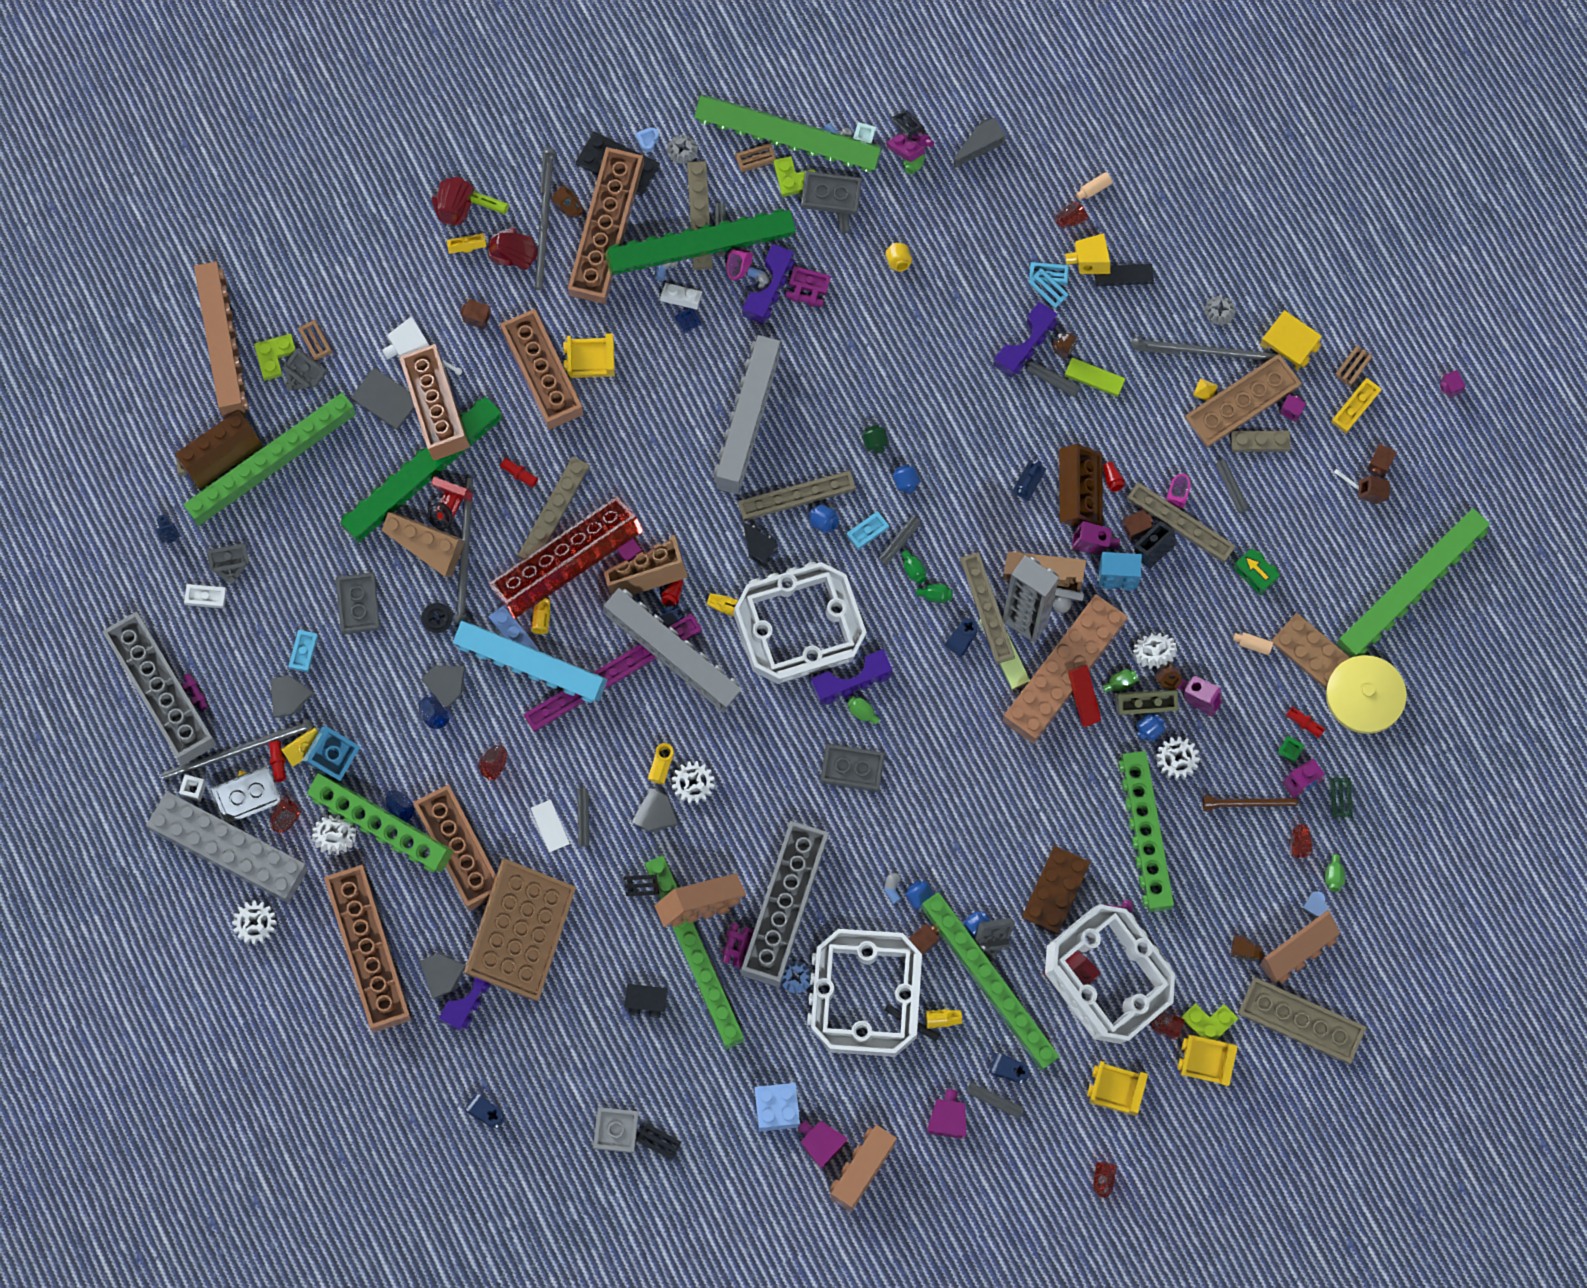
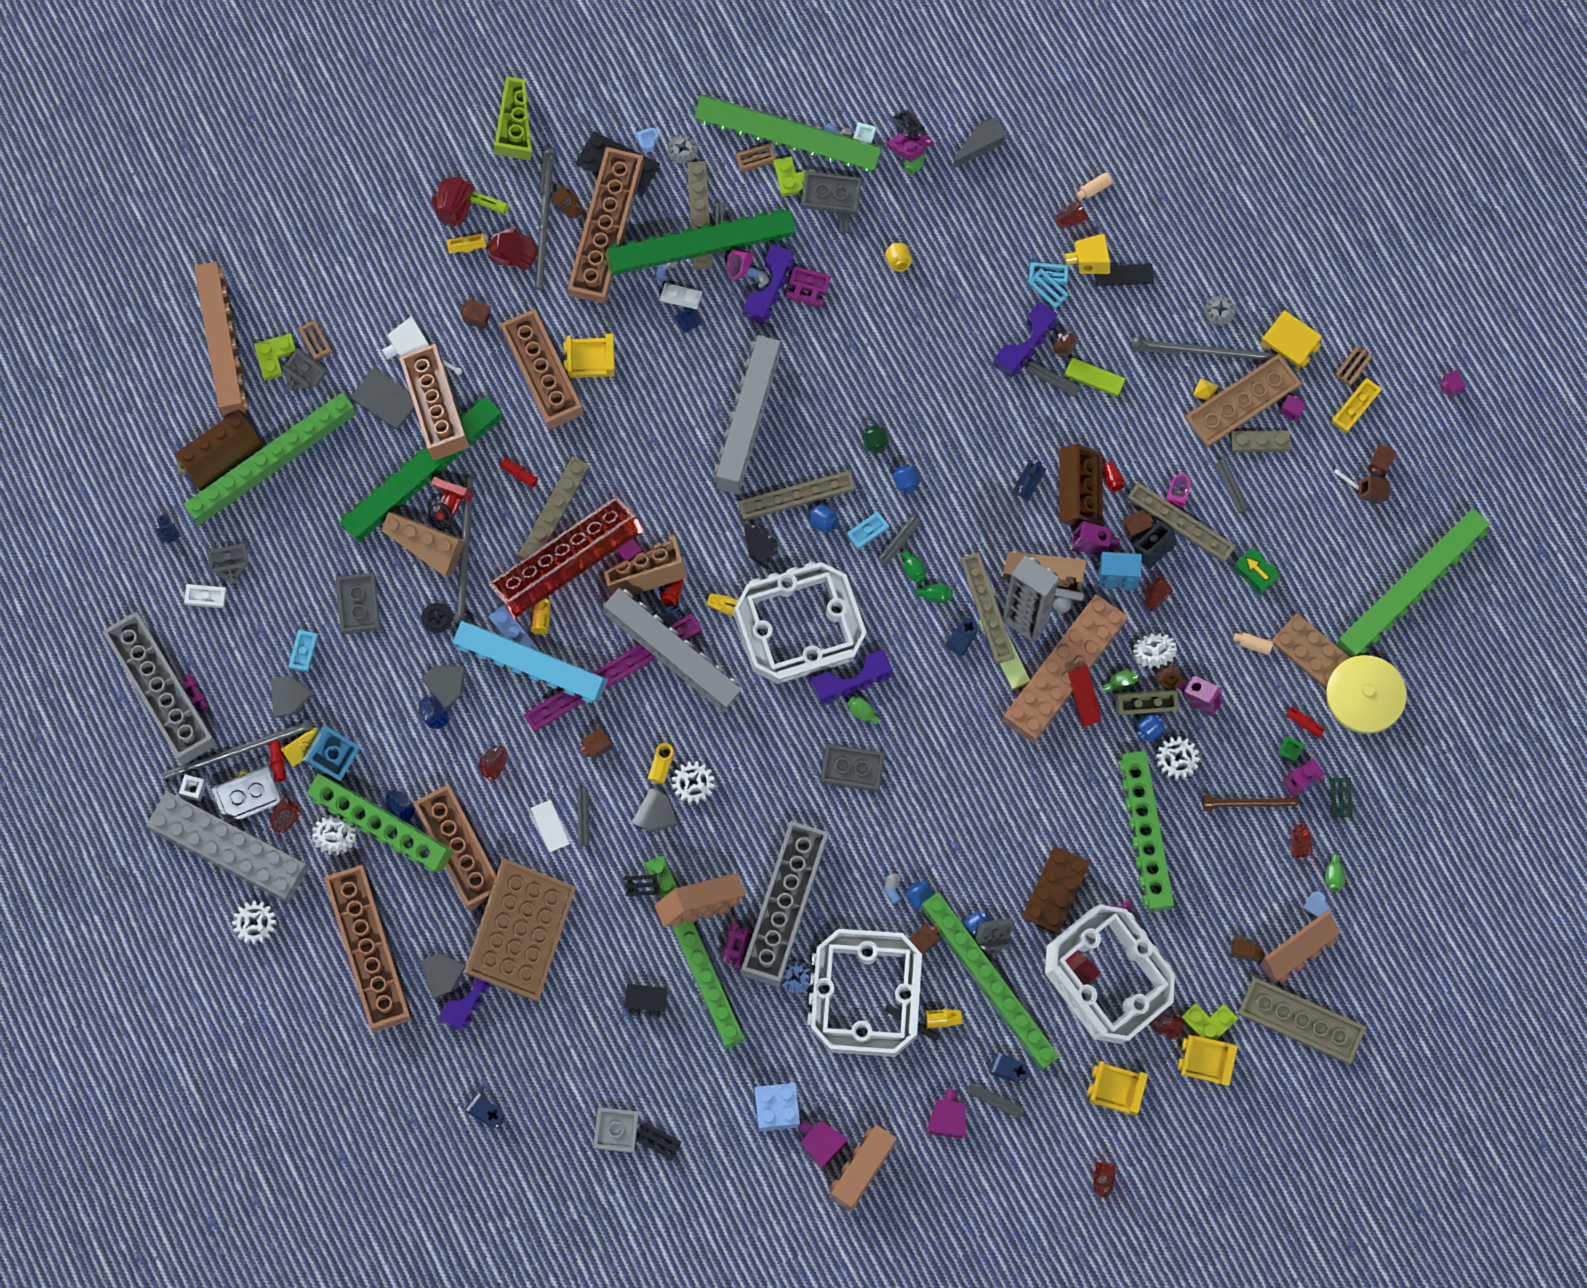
none -> lime wedge [493,76,532,161]
none -> copper brick [580,727,612,761]
none -> clear red rock [1144,577,1173,612]

